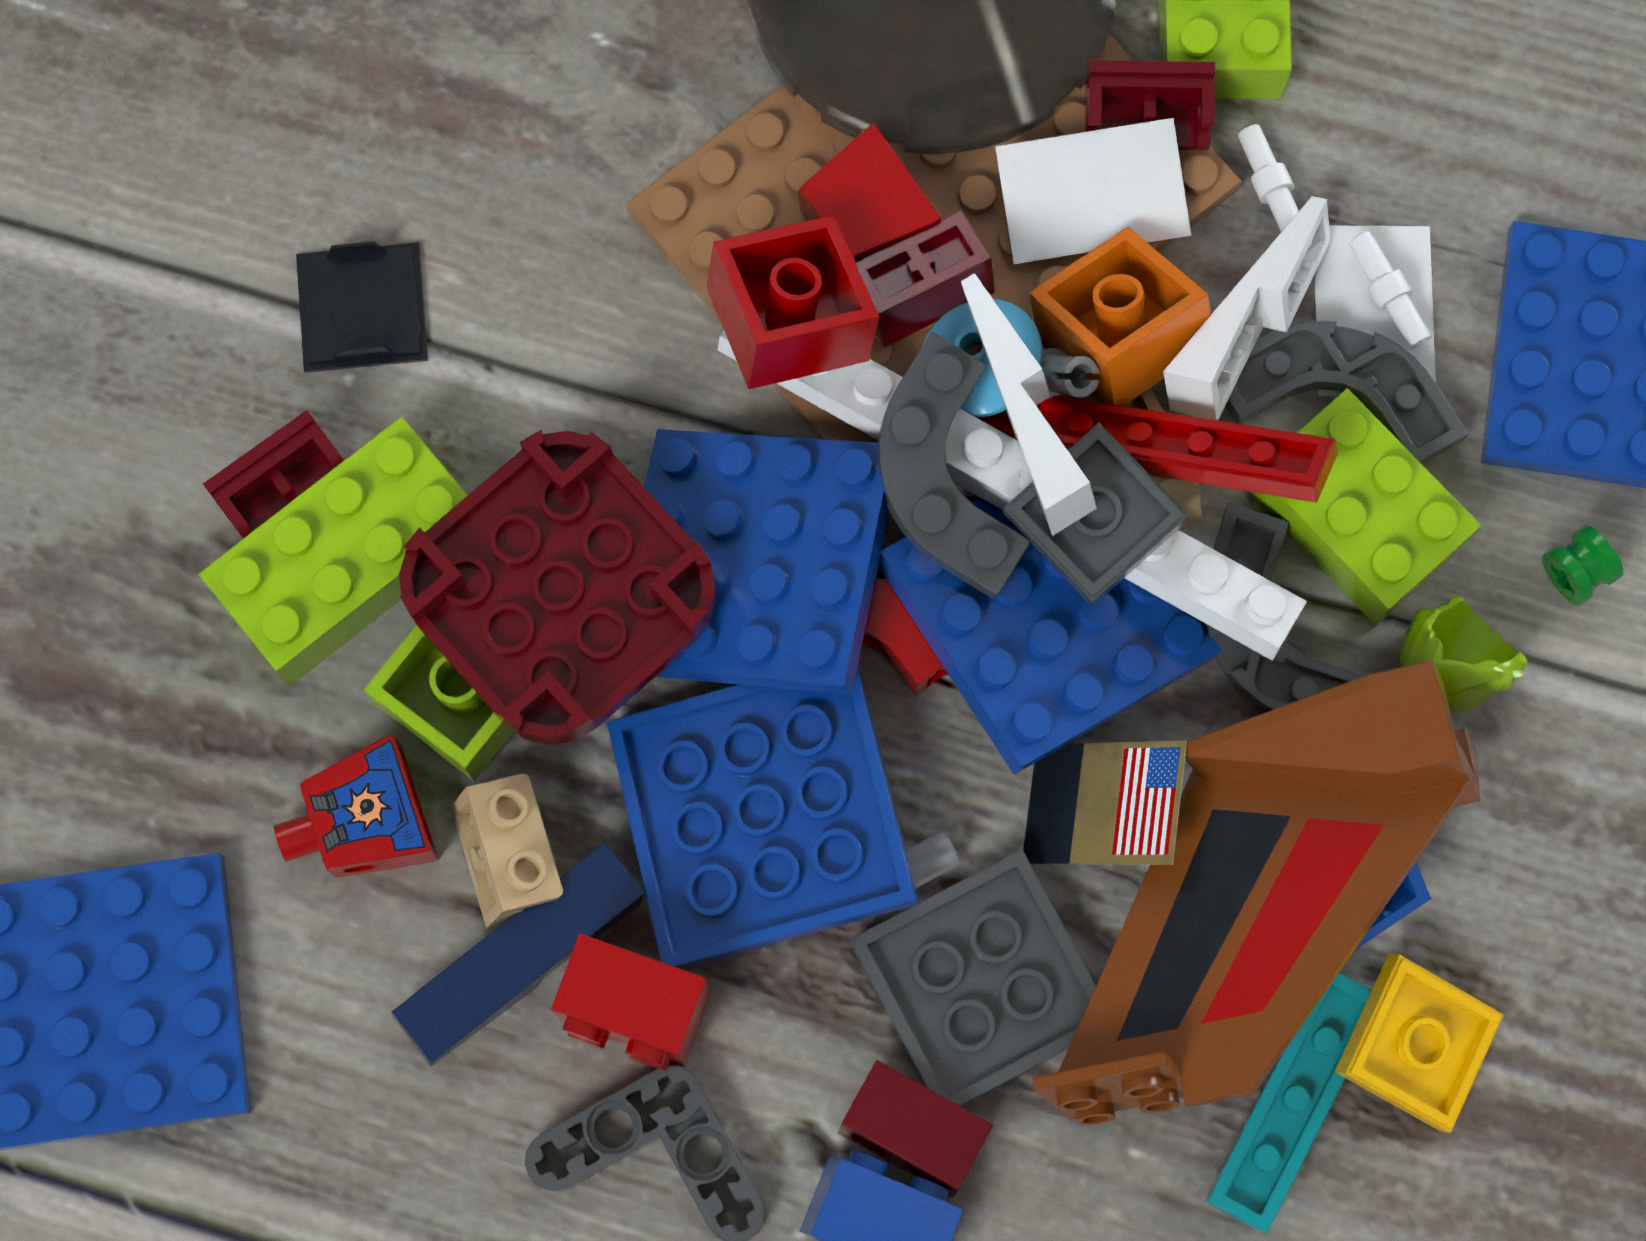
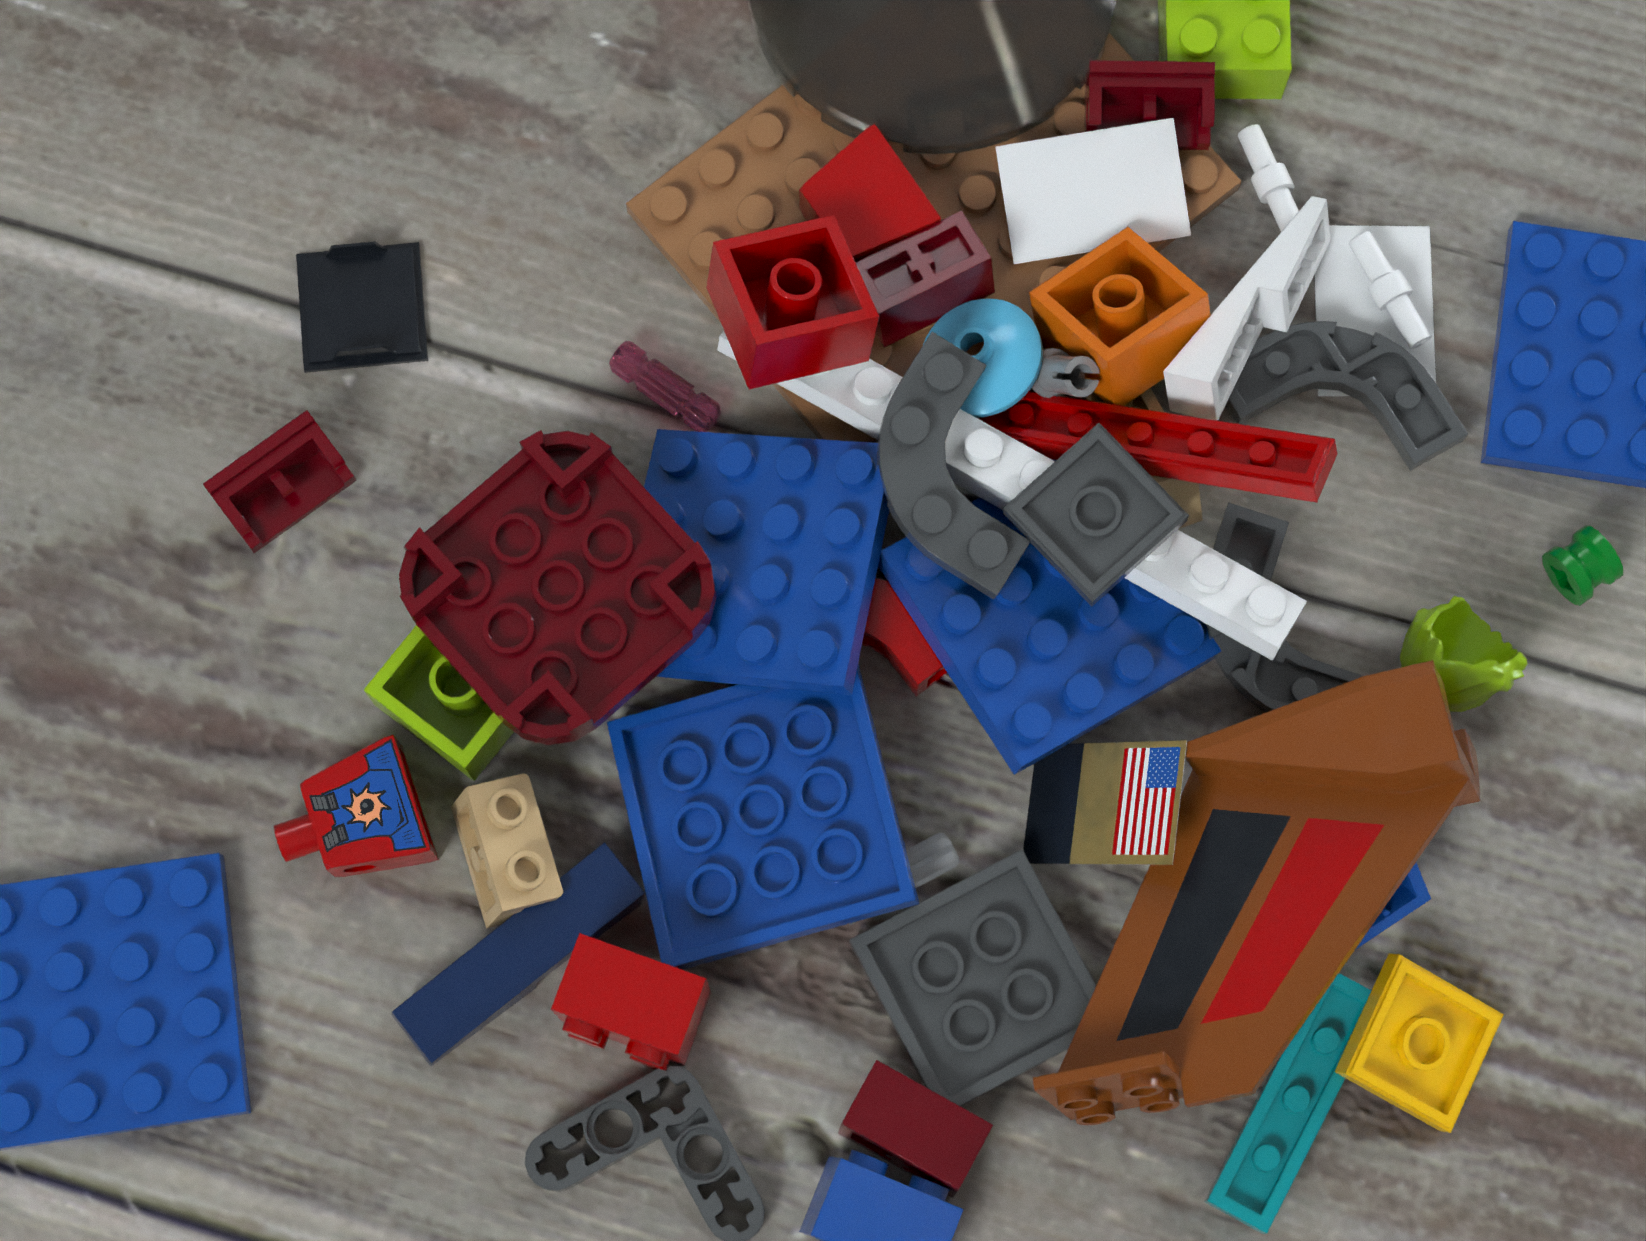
lime brick [198,416,468,687] -> none
white slope [961,273,1097,536] -> none
lime brick [1246,388,1481,626] -> none
none -> clear pink axle [609,341,721,432]

